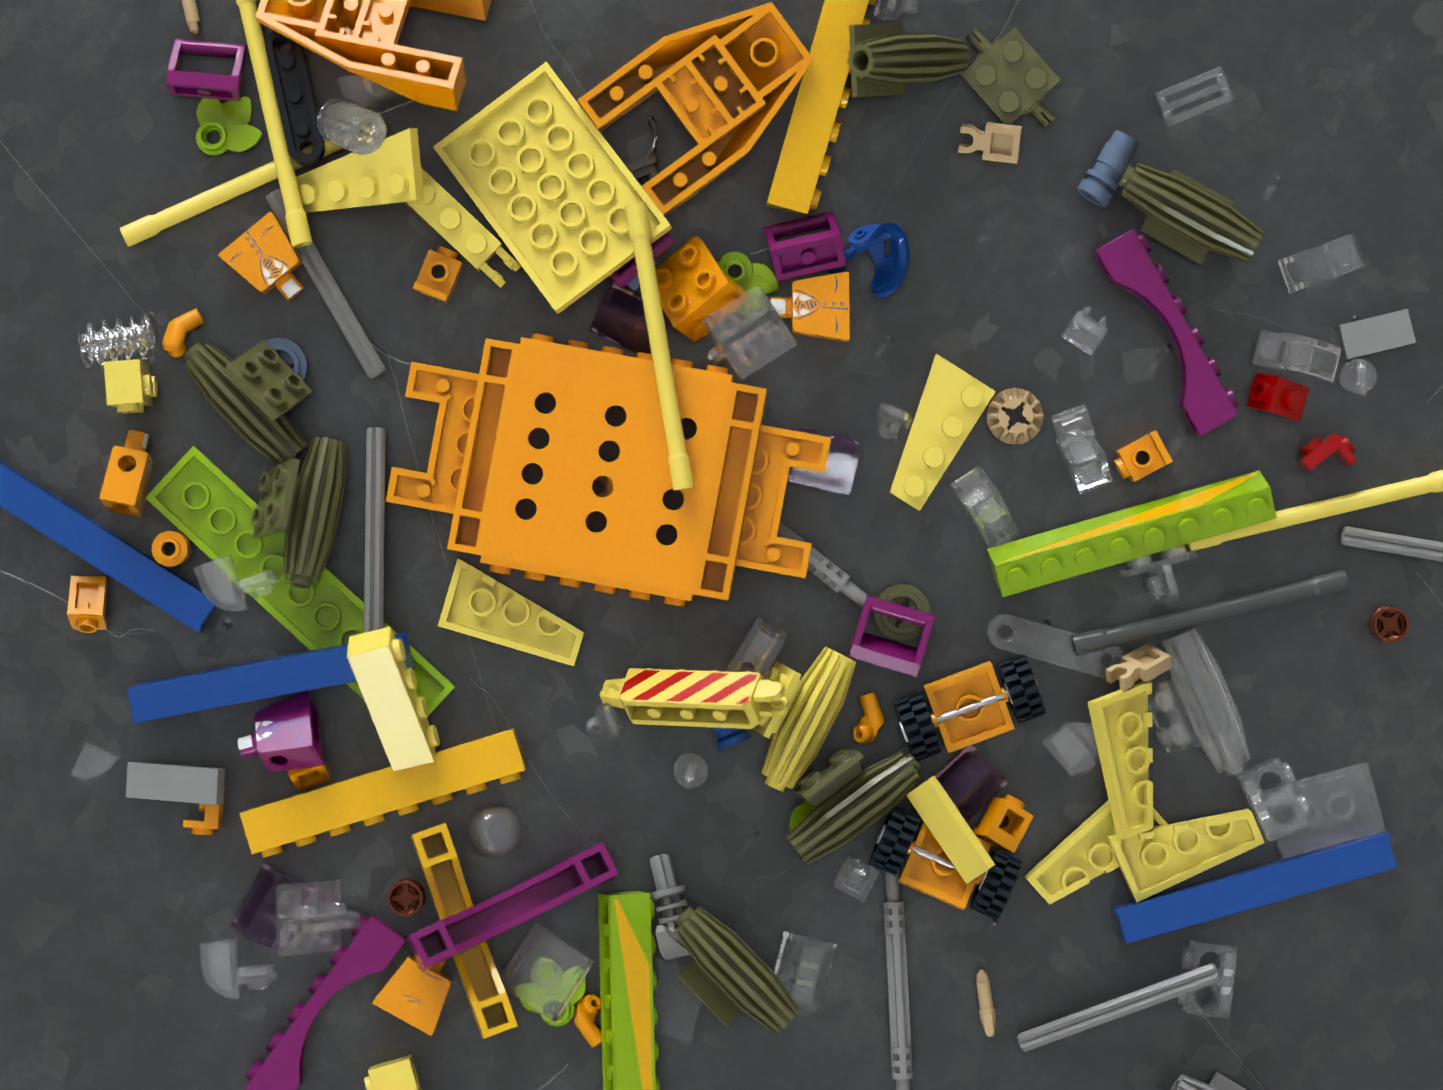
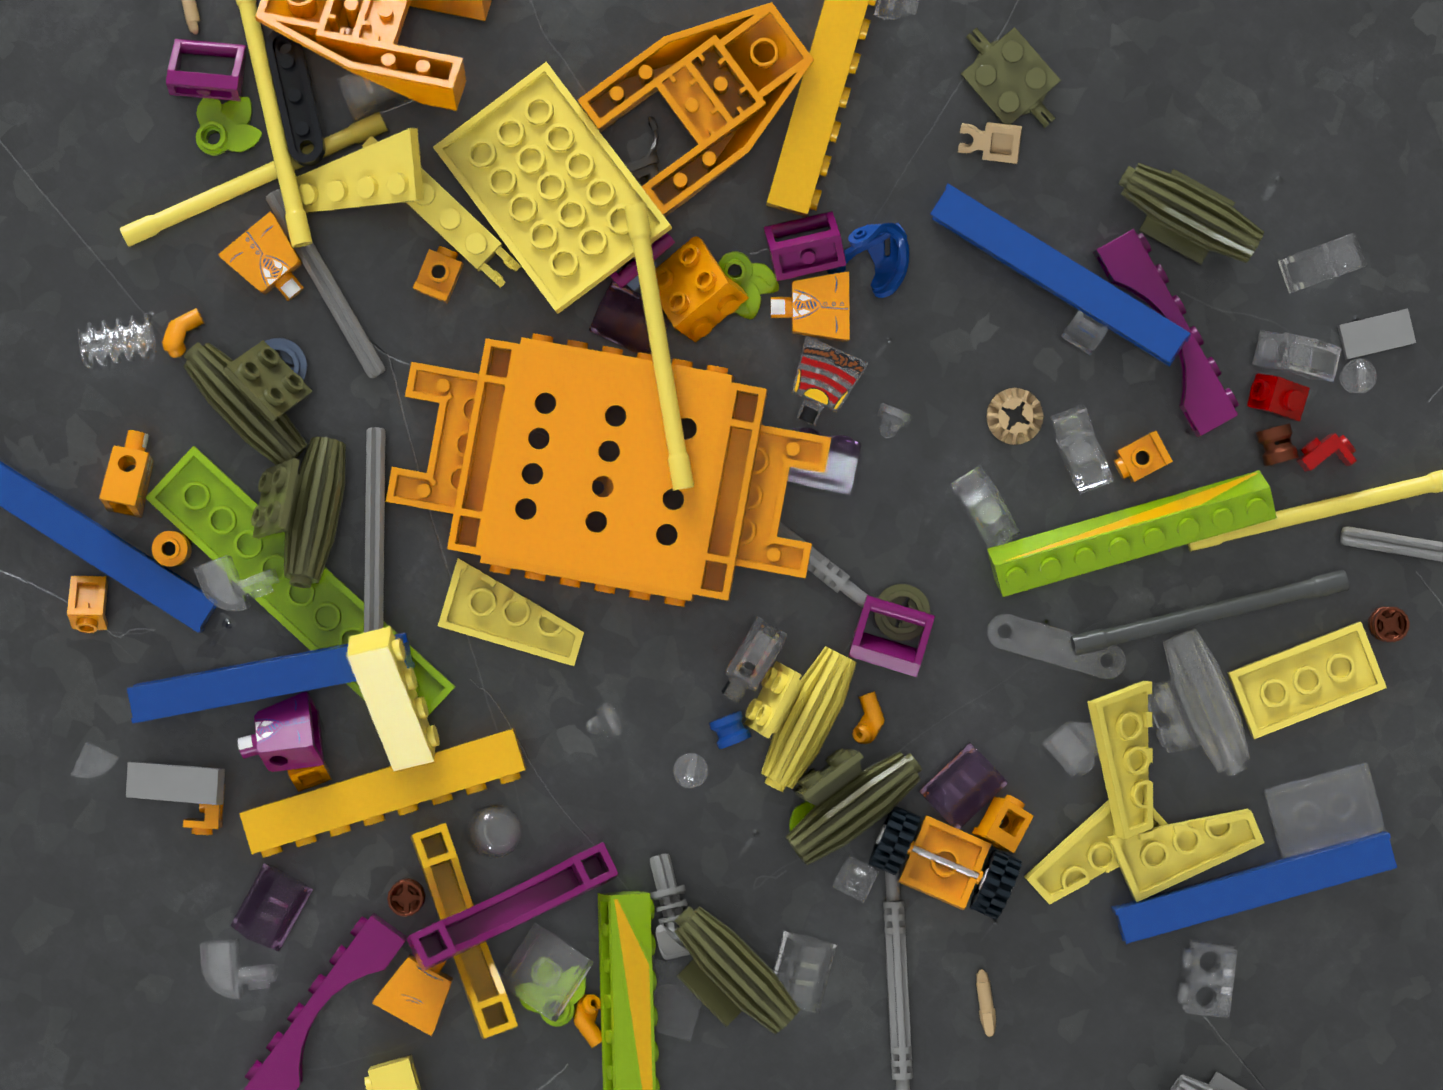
light yellow brick [104,359,158,414] -> none
clear bracket [276,879,360,956] -> none
clear piece [317,99,386,155] -> none
light yellow hinge [599,668,791,729] -> none
clear bracket [703,286,797,379] -> none
olive plate [847,23,970,97] -> none
light yellow wing [889,354,996,511] -> none
plate [893,654,1046,761] -> none
light yellow tile [906,775,995,884] -> none
light grey axle [1017,963,1220,1052] -> none
sand blue axle [1076,130,1139,207] -> none
tan plate [1105,643,1172,691] -> none
clear bracket [1120,545,1198,604] -> none
clear tile [1154,67,1234,127] -> none
clear brick [1236,757,1311,842] -> none
none -> torso [791,336,869,426]
none -> blue tile [930,184,1191,367]
none -> light yellow plate [1227,621,1387,739]
none -> copper wheel [1256,423,1299,466]

